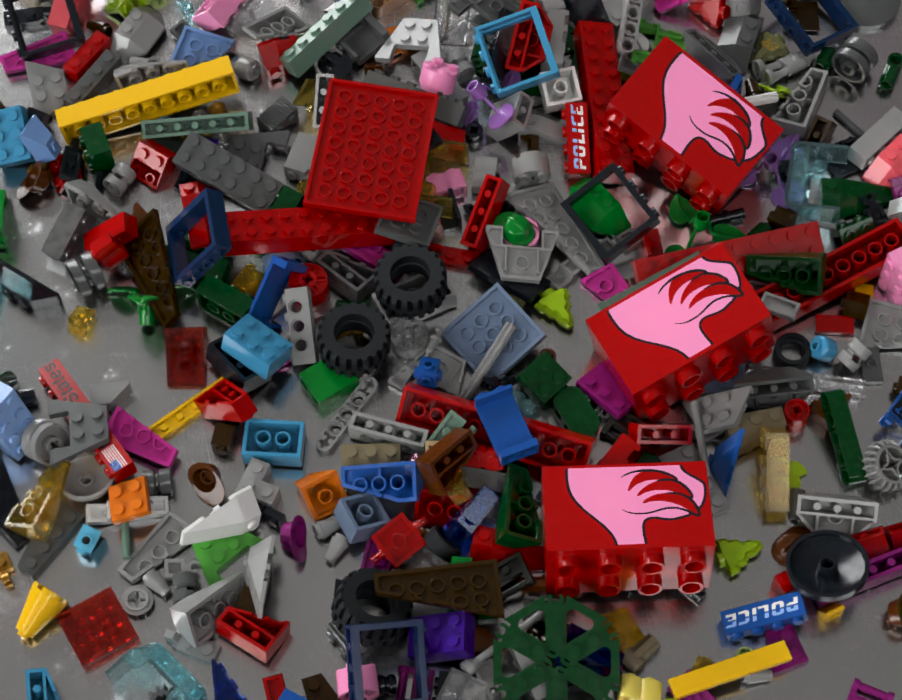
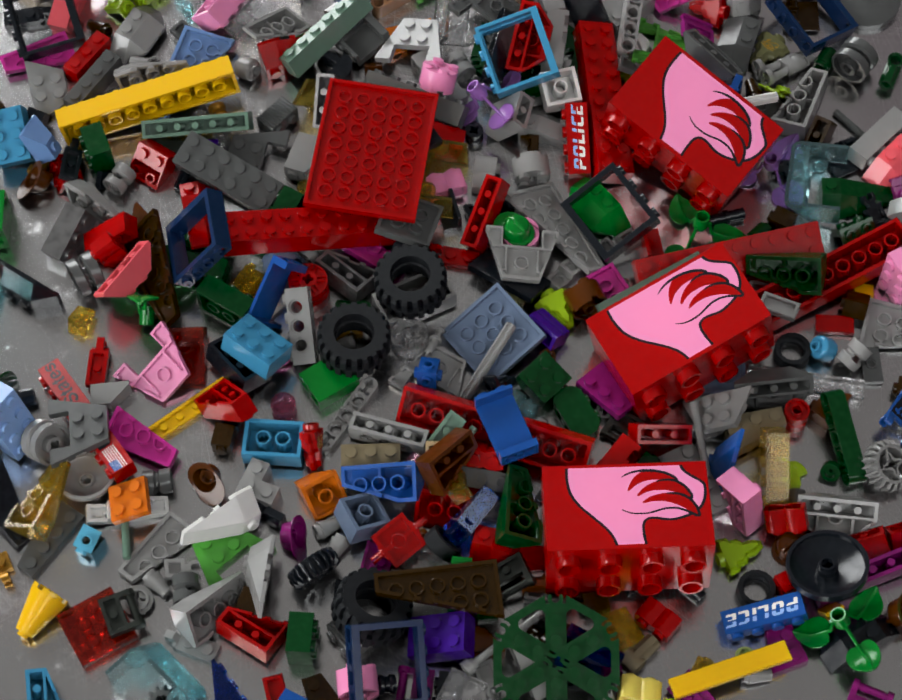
none -> red hinge [85,337,110,388]
none -> coral wedge [93,240,152,298]
none -> pearl dark grey plate [97,588,146,639]
none -> bright pink wing [113,321,191,402]
none -> clear pink wheel [270,392,298,421]
none -> dark green brick [285,611,320,666]
none -> black gear [287,547,340,590]
none -> red rock [299,422,323,471]
none -> dark purple brick [529,308,570,351]
none -> reddish brown brick [563,277,607,320]
none -> dark brown brick [578,591,610,620]
none -> red brick [634,596,683,643]
none -> magenta plate [680,13,714,42]
none -> bright pink wedge [716,466,764,538]
none -> black tyre [736,570,776,606]
none -> red brick [764,502,809,536]
none -> green plant [792,585,883,672]
none -> dark green tile [820,460,841,482]
none -> black wedge [820,614,900,674]

